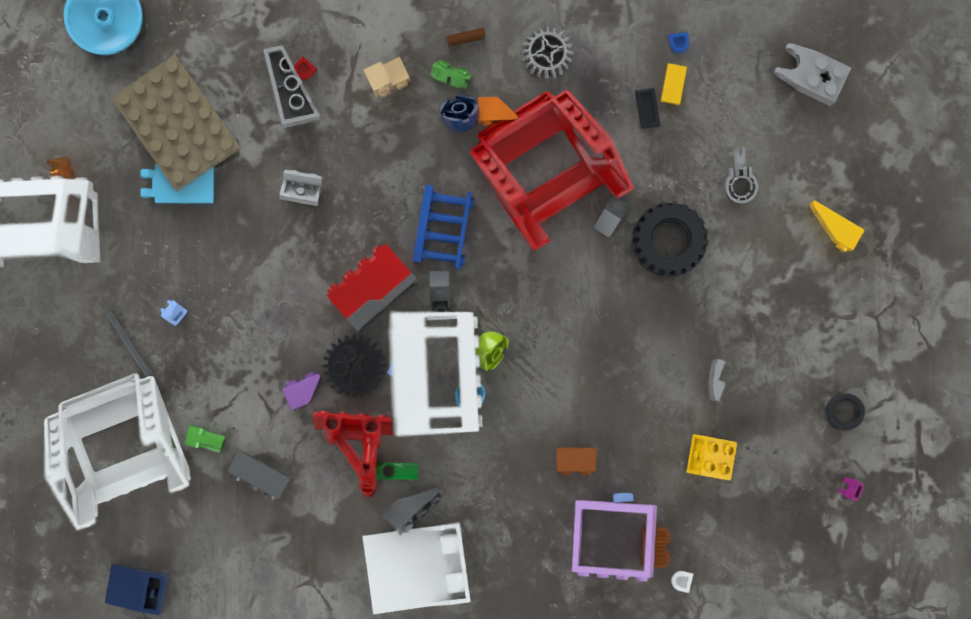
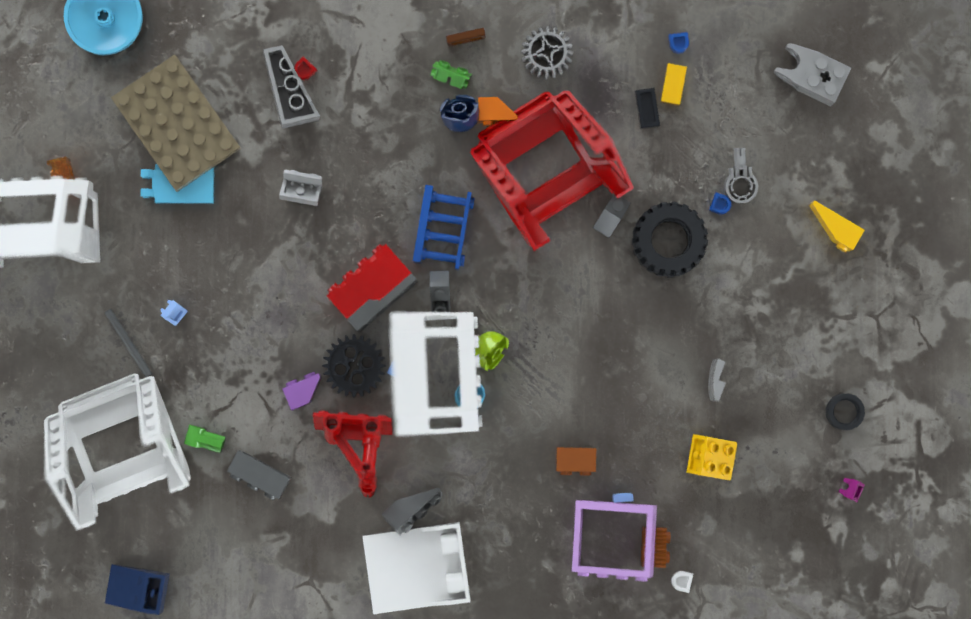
tan brick [364,57,410,98] -> none
green piece [375,462,418,480] -> none
none -> blue tile [708,192,731,215]

